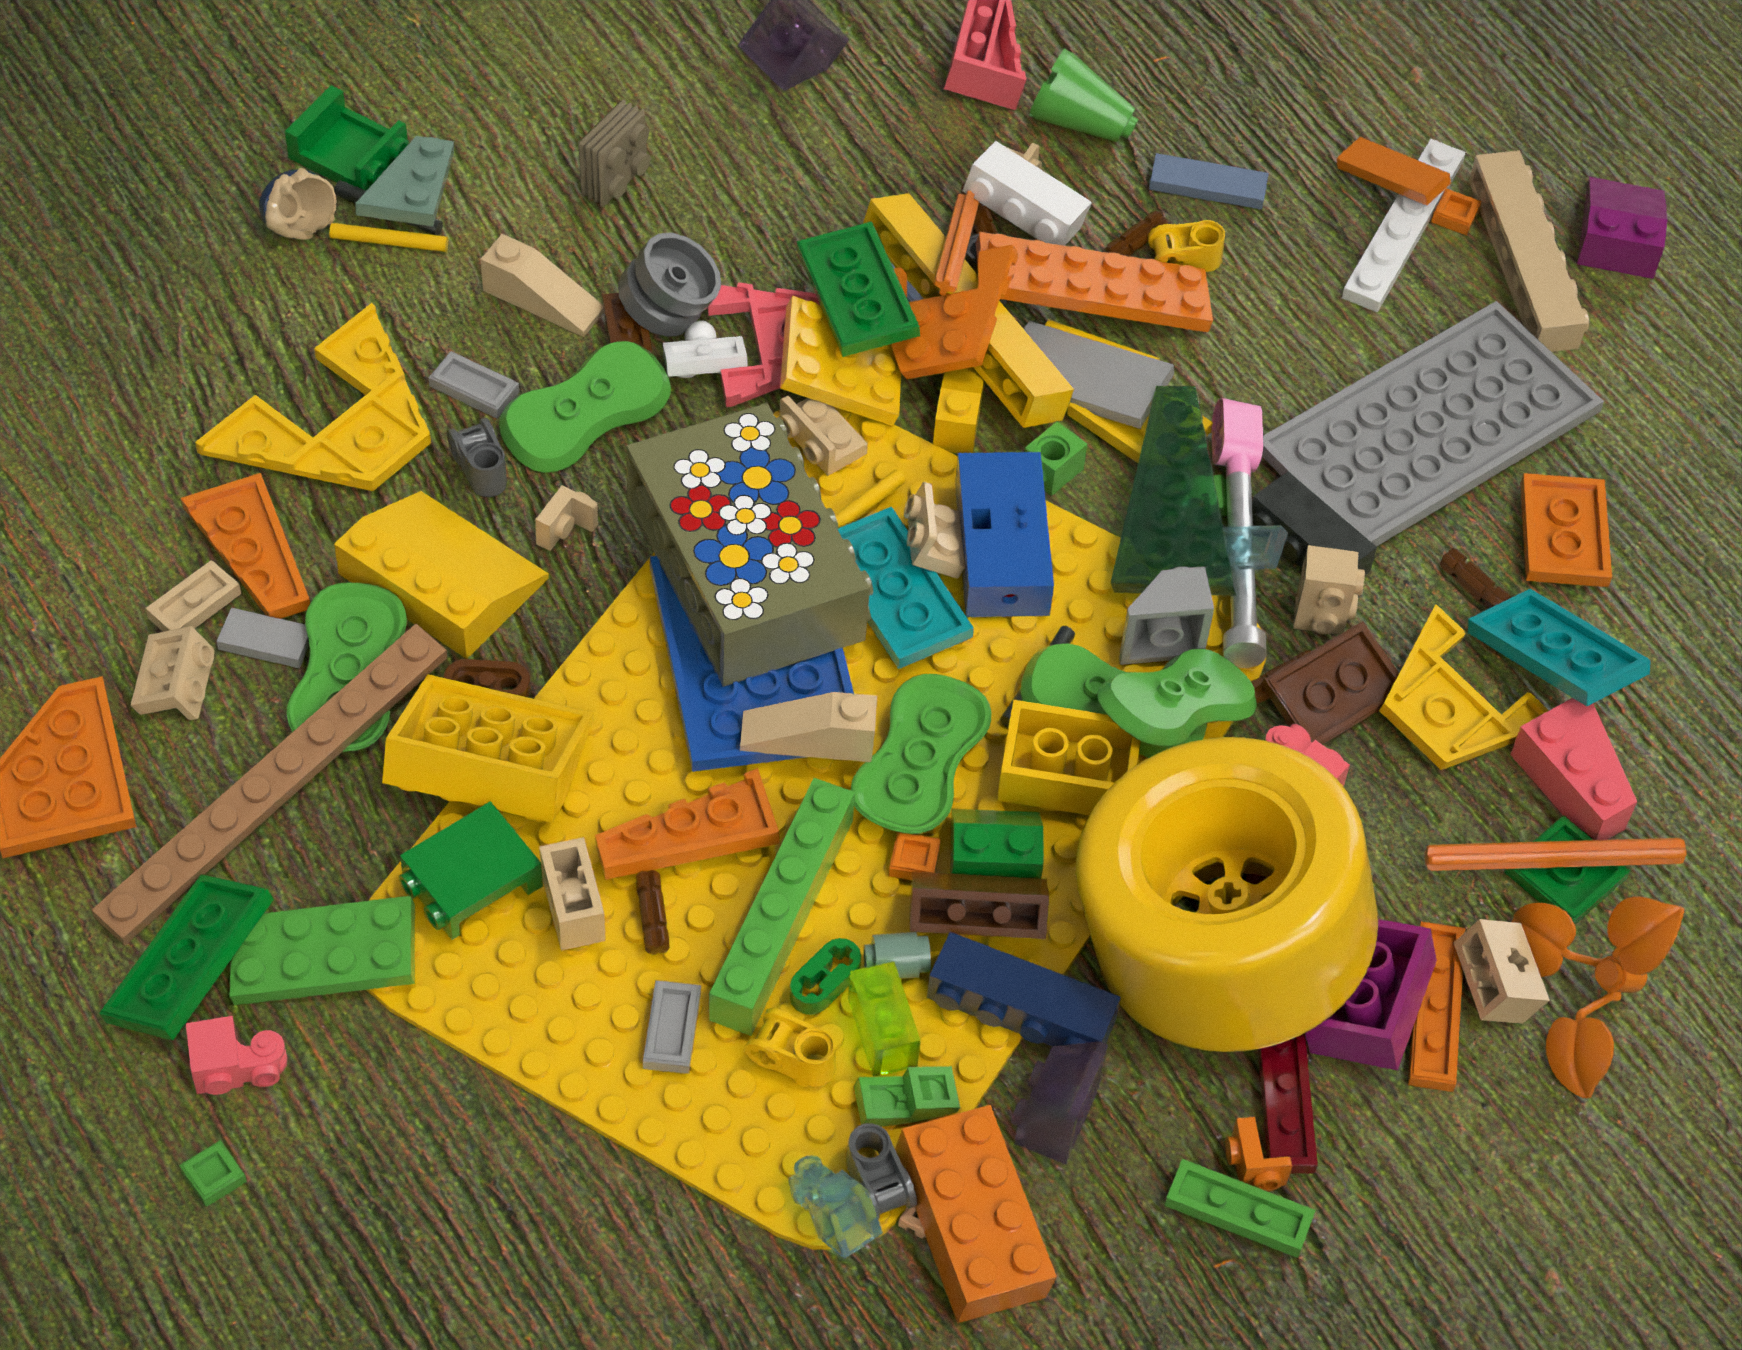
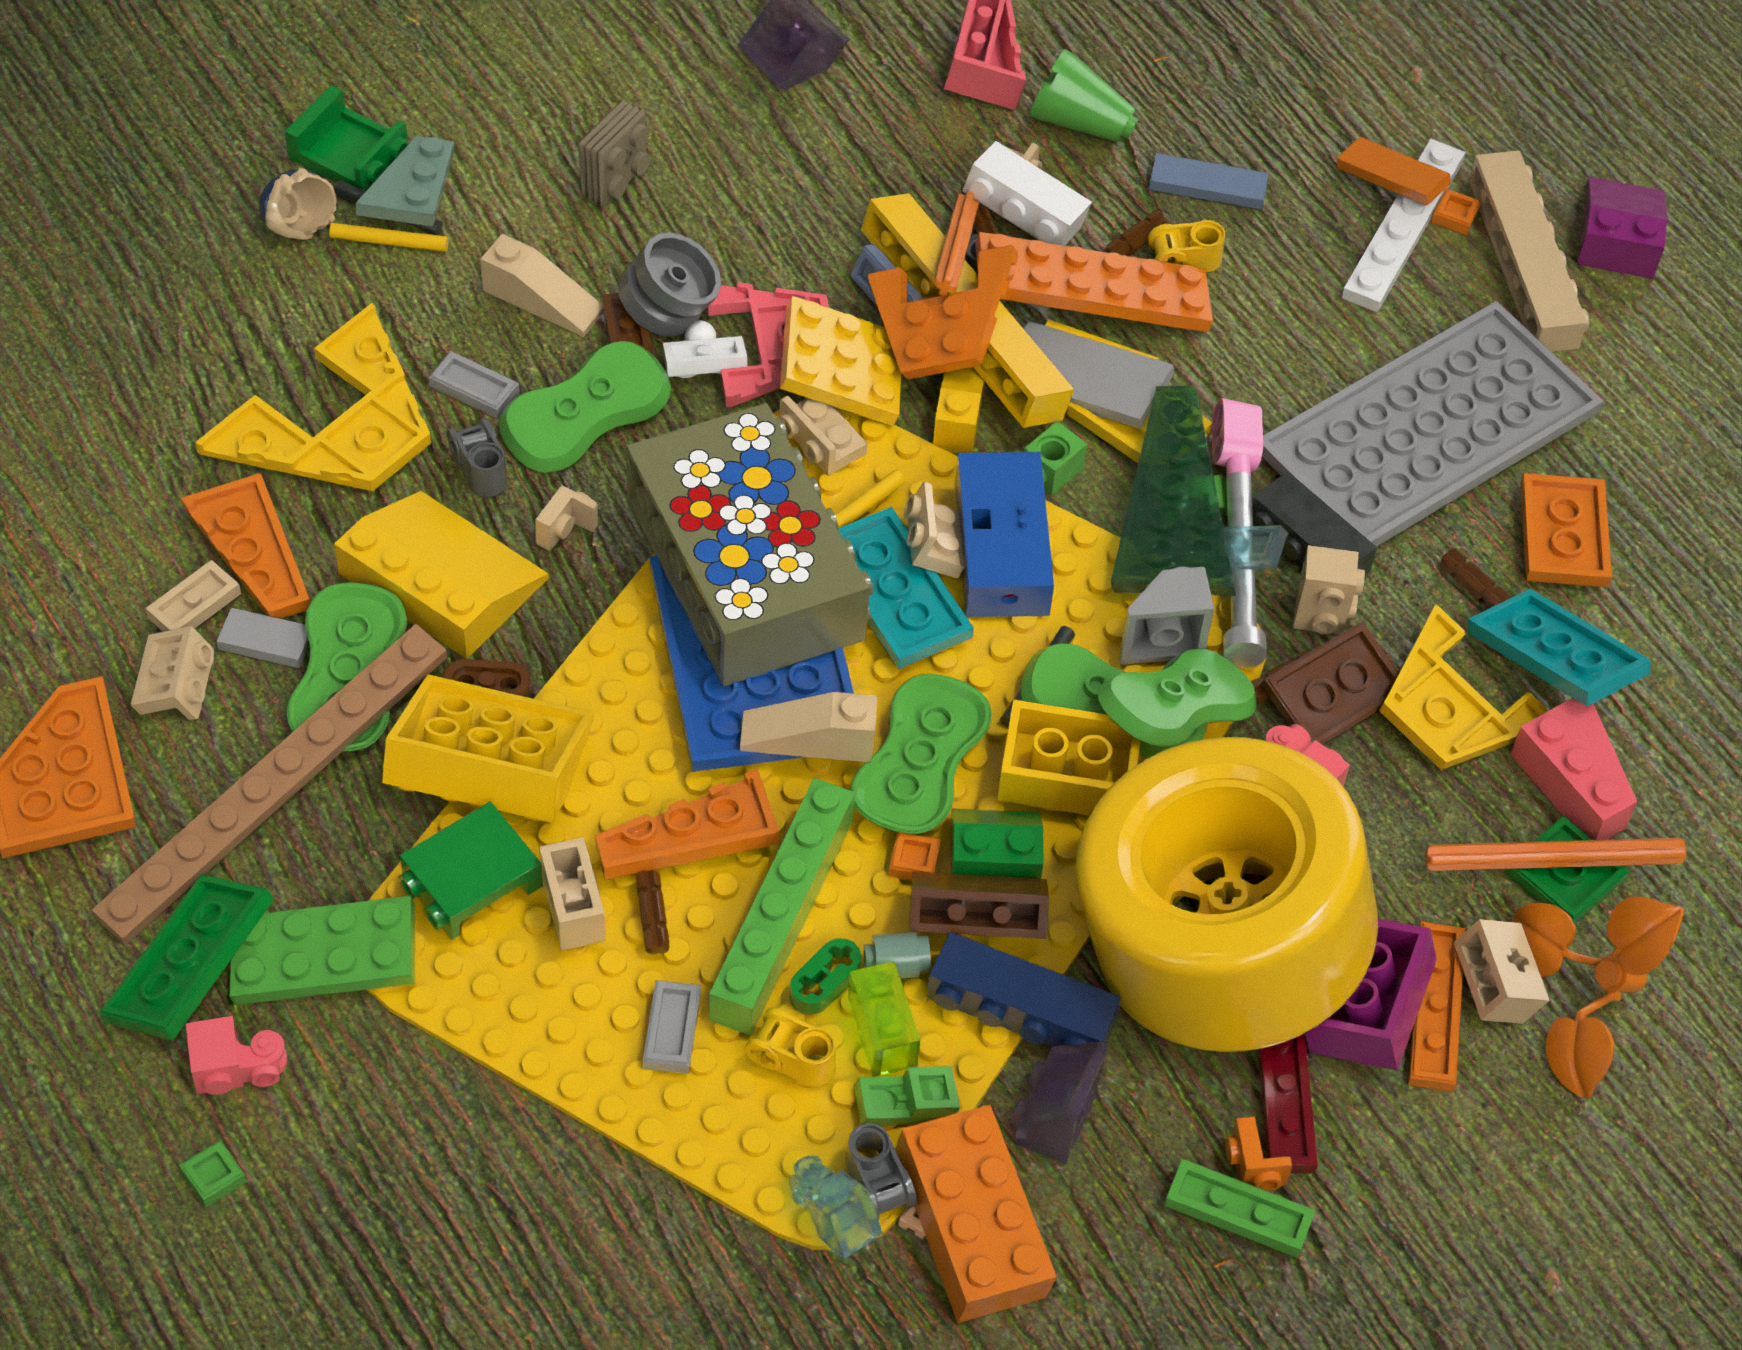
green tile [796,221,920,357] -> none

